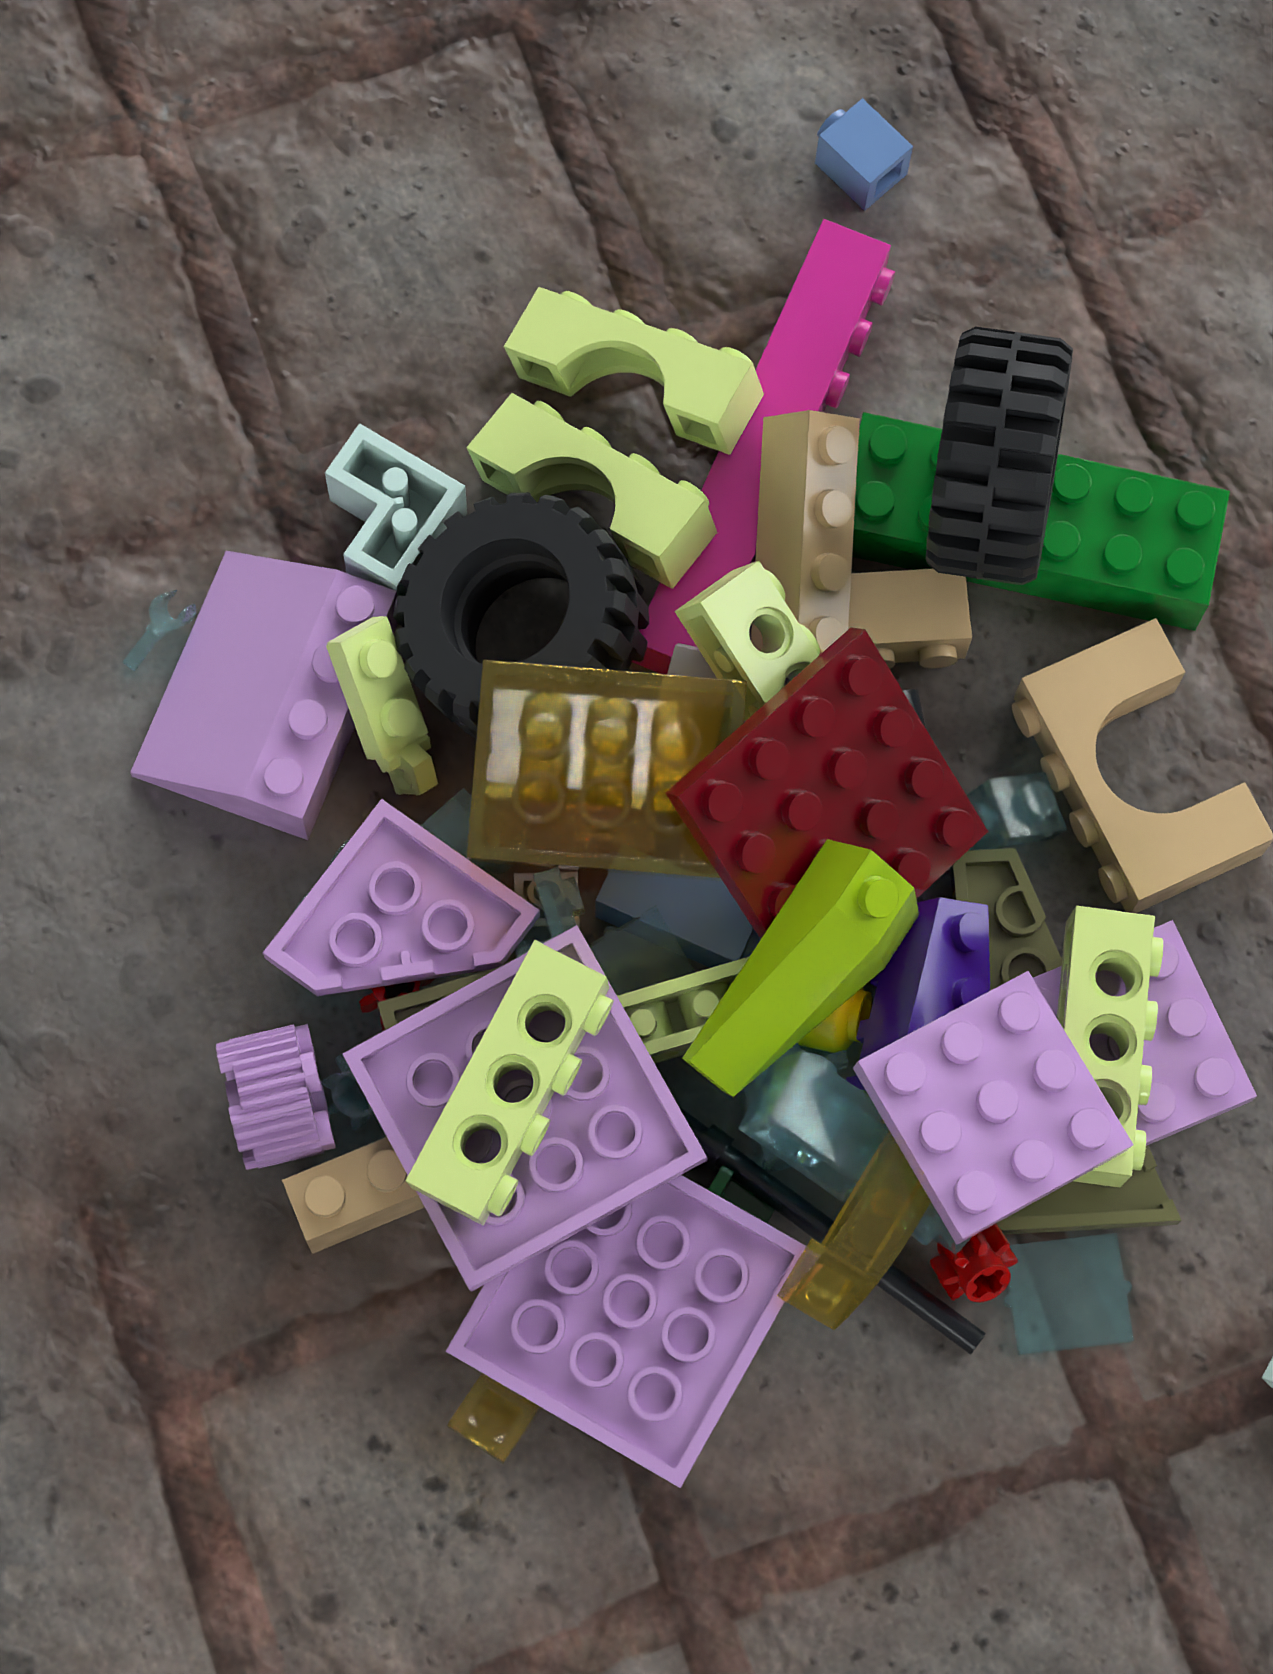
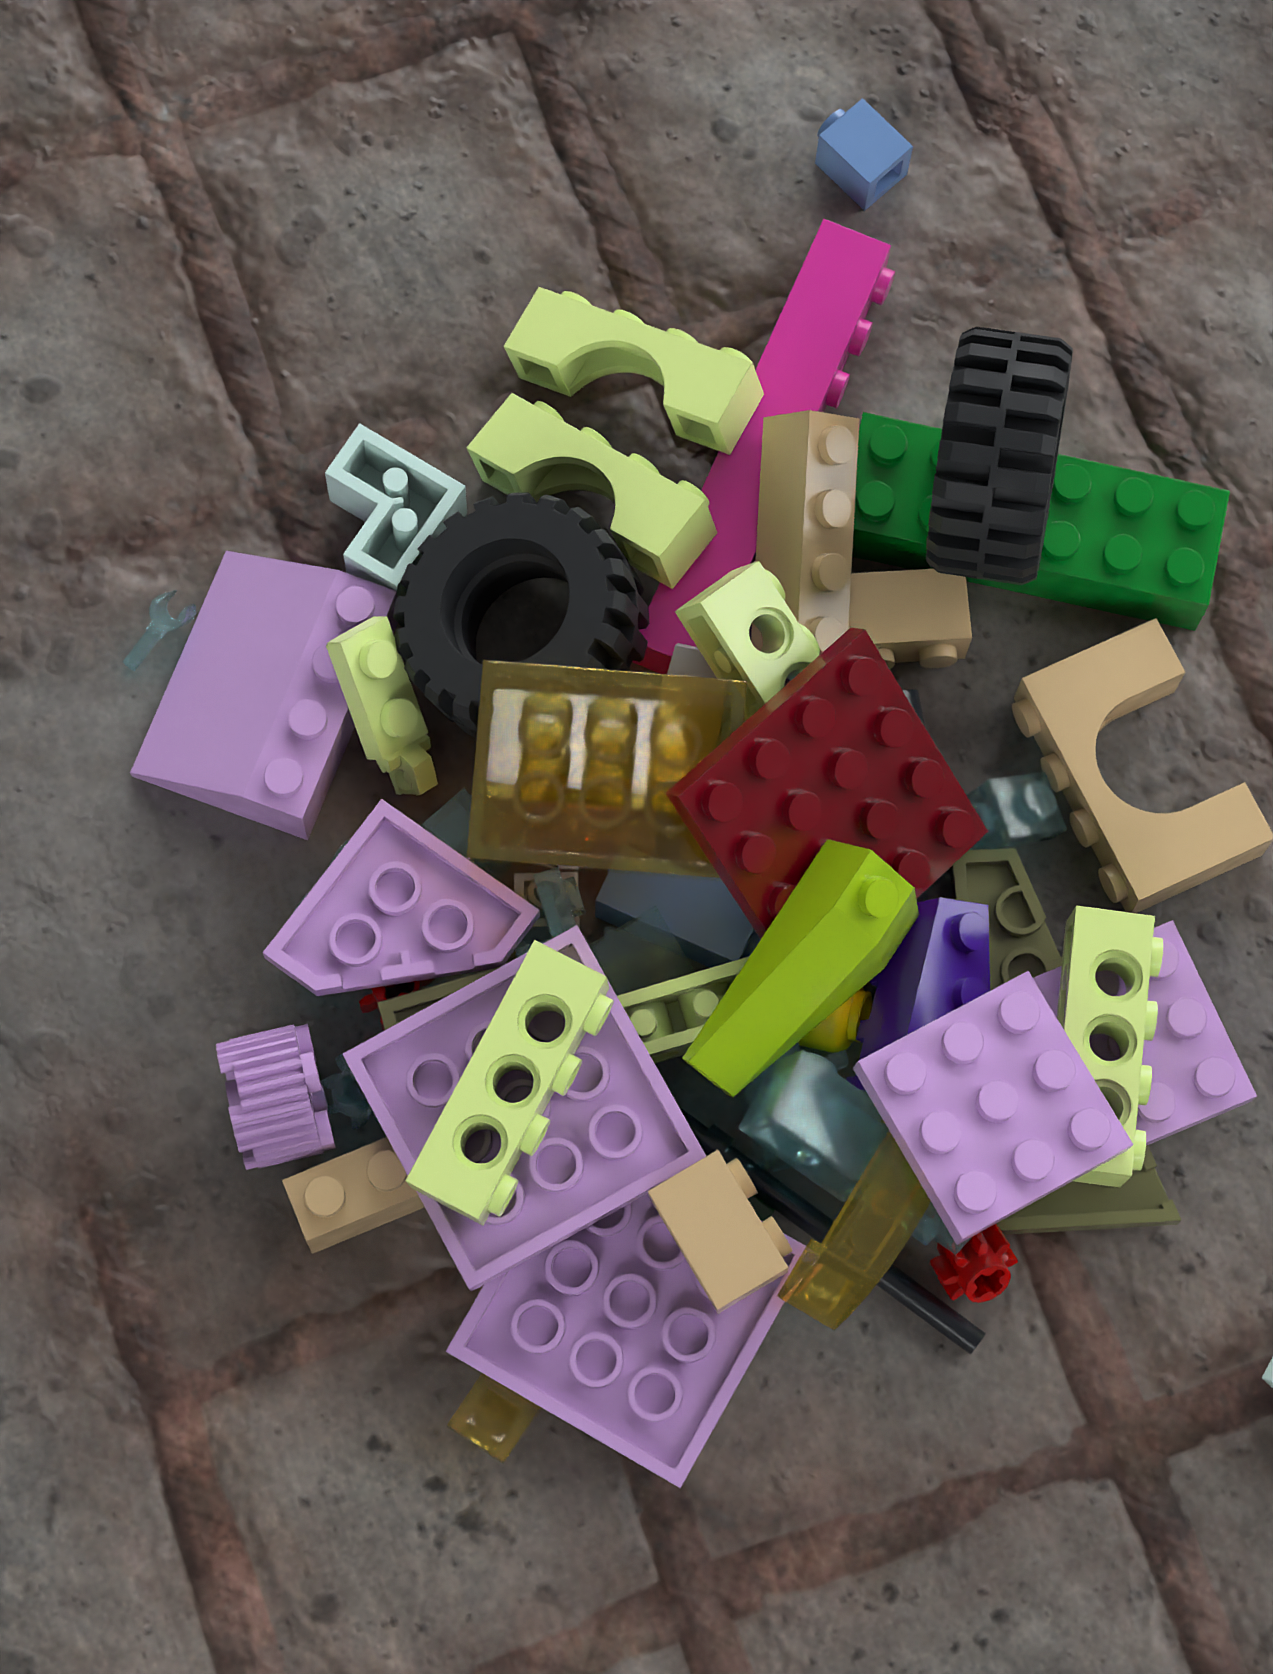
clear light blue piece [1004,1233,1134,1355] -> none
none -> tan brick [648,1150,792,1314]

